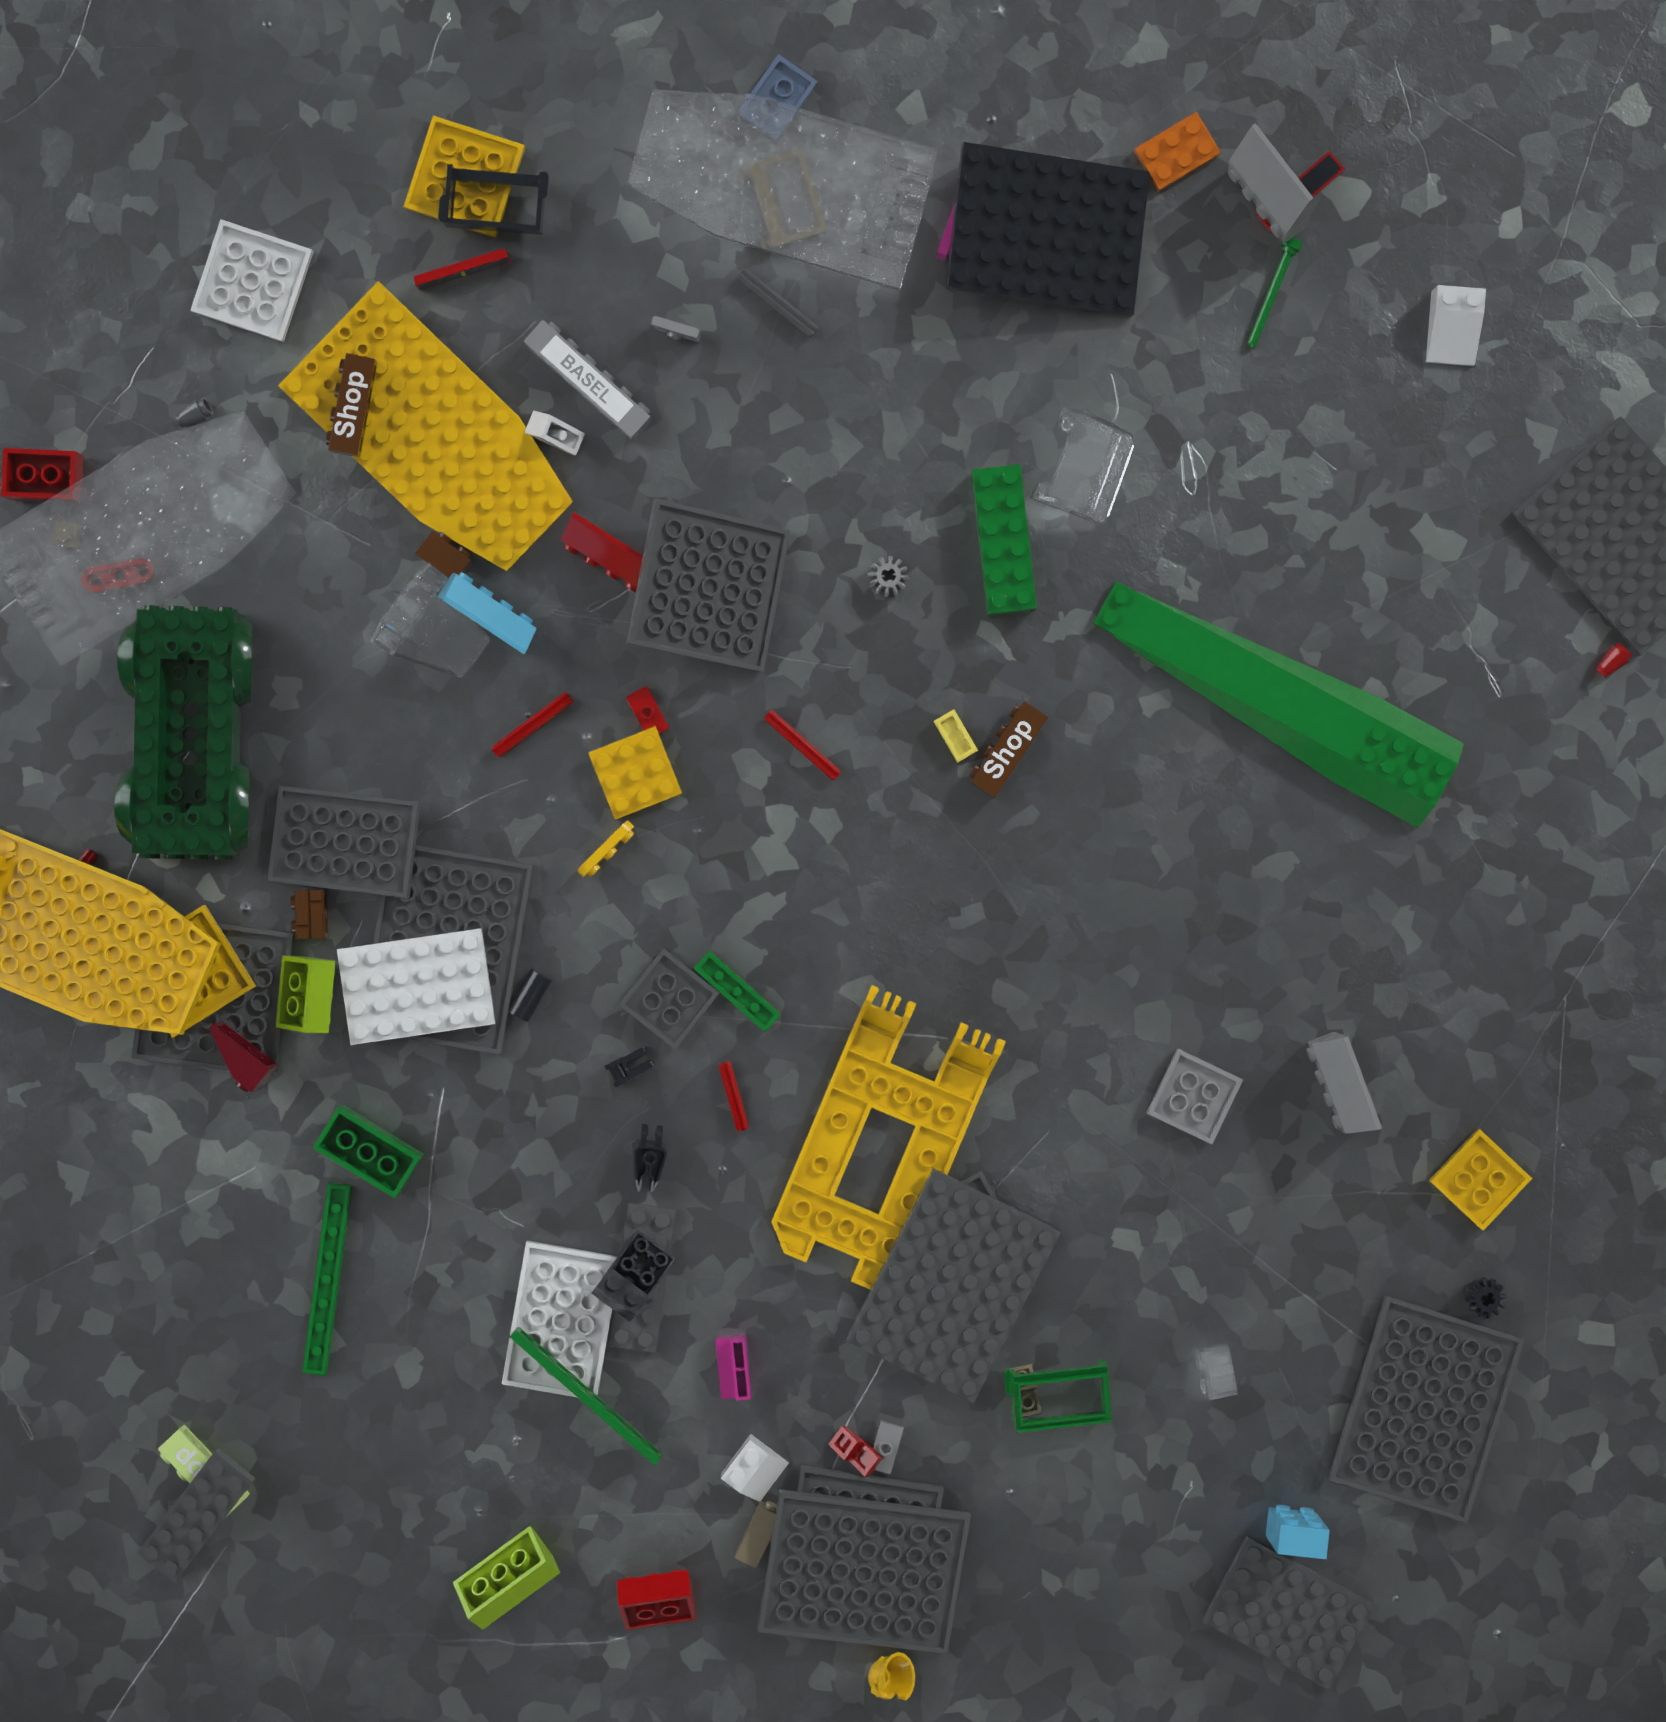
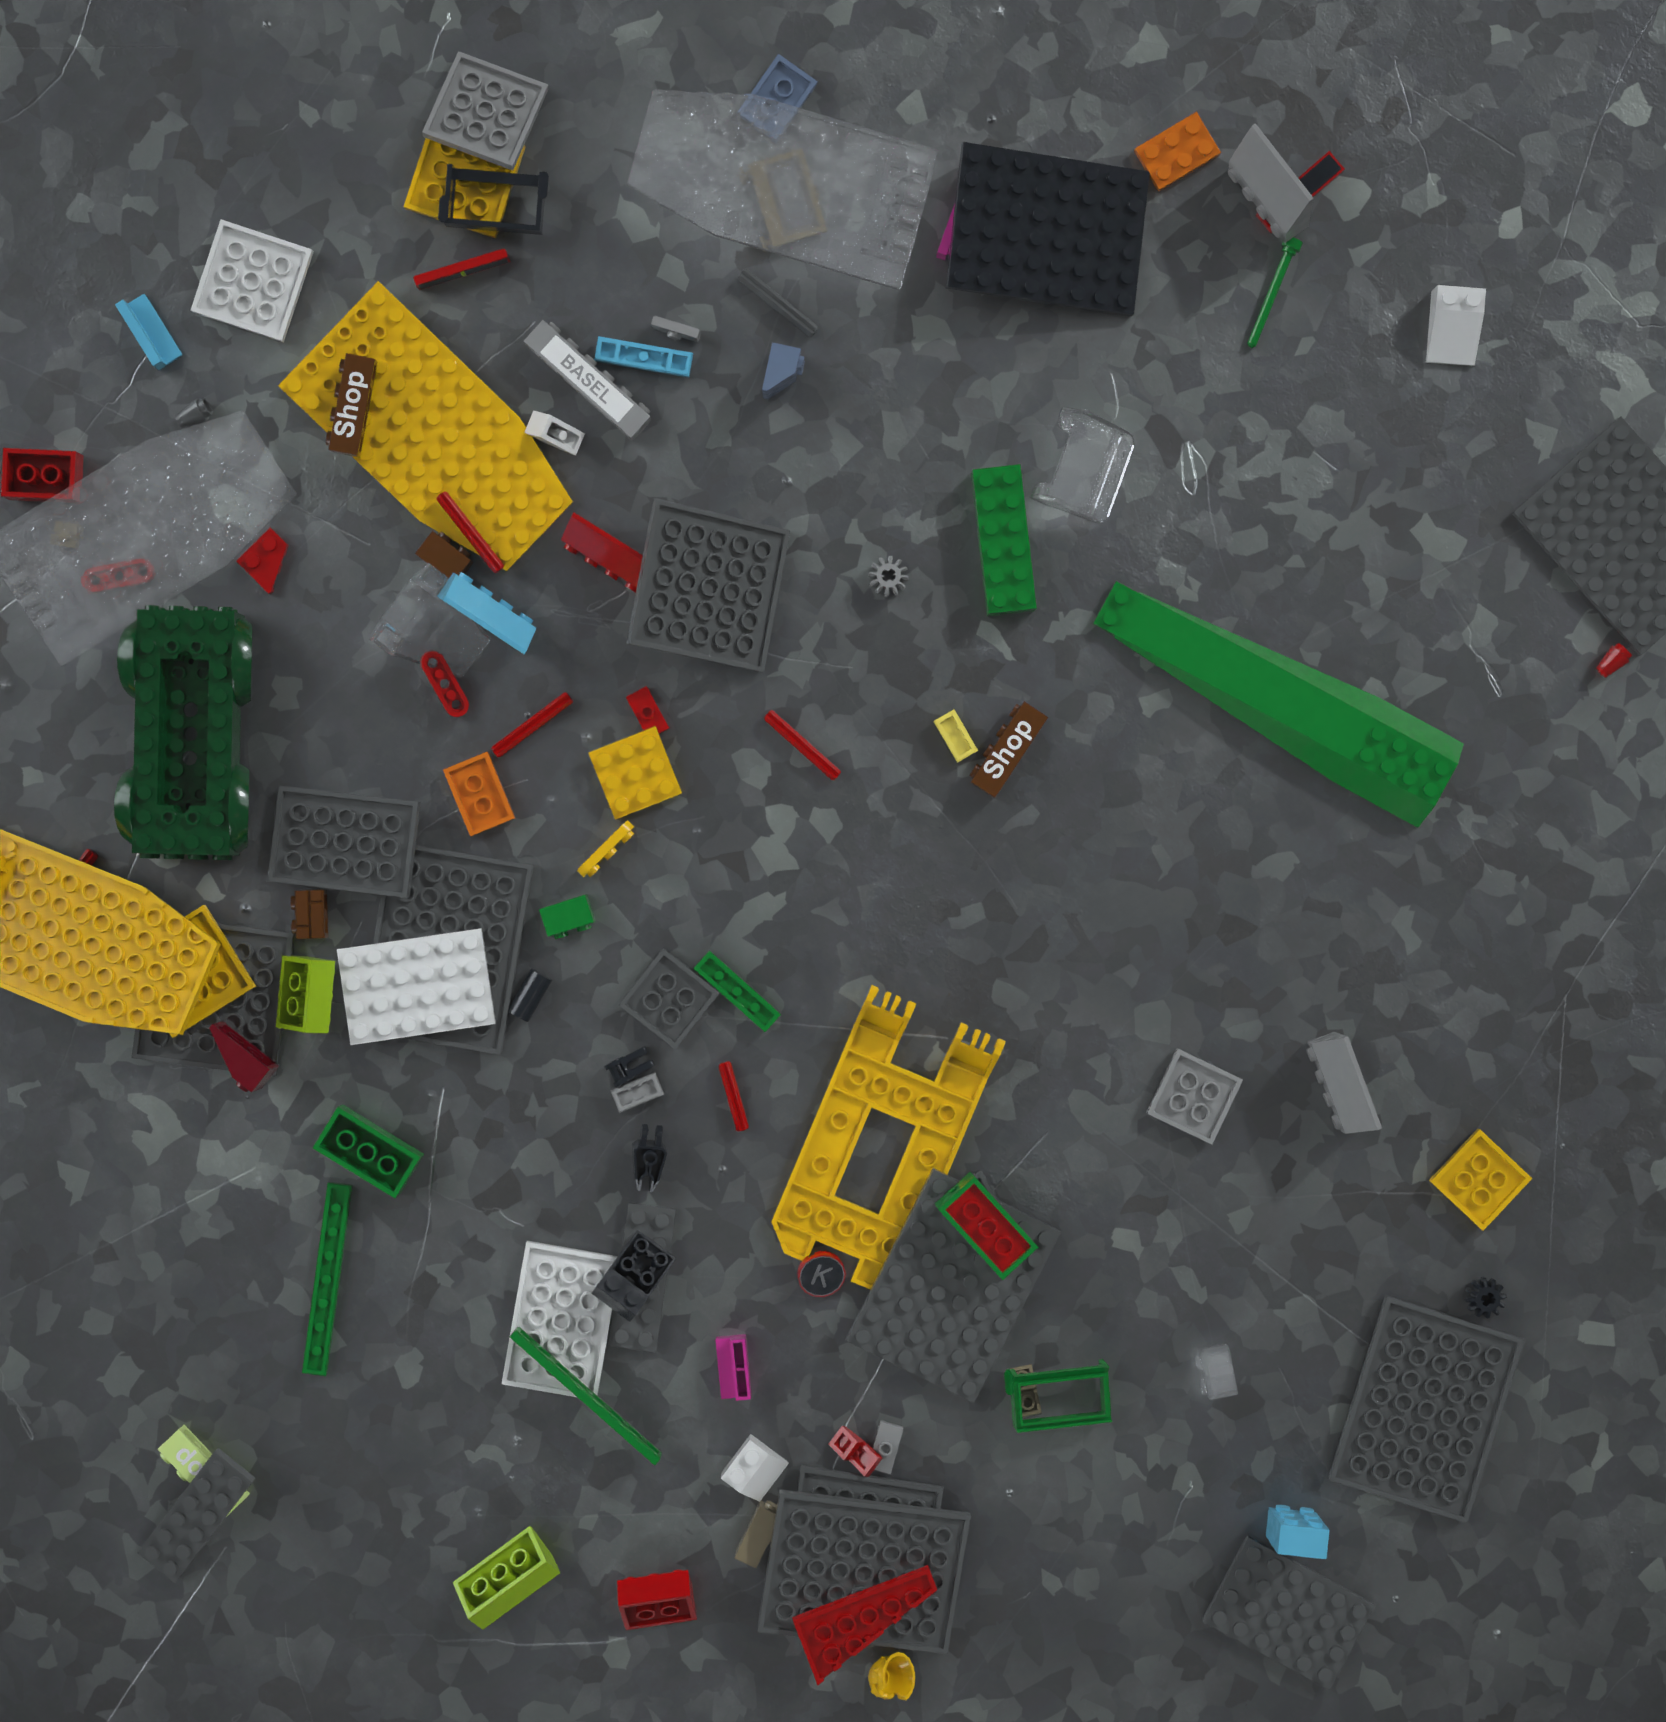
none -> medium azure panel [115,294,182,370]
none -> red wing [236,527,289,595]
none -> red plate [420,650,469,717]
none -> light grey plate [422,51,549,170]
none -> red axle [436,491,504,573]
none -> orange plate [443,752,515,837]
none -> green brick [539,894,596,939]
none -> medium azure plate [594,336,693,378]
none -> light grey plate [610,1072,664,1113]
none -> sand blue slope [762,342,805,399]
none -> red wing [792,1565,937,1685]
none -> black tile [797,1251,846,1297]
none -> red brick [935,1172,1039,1280]

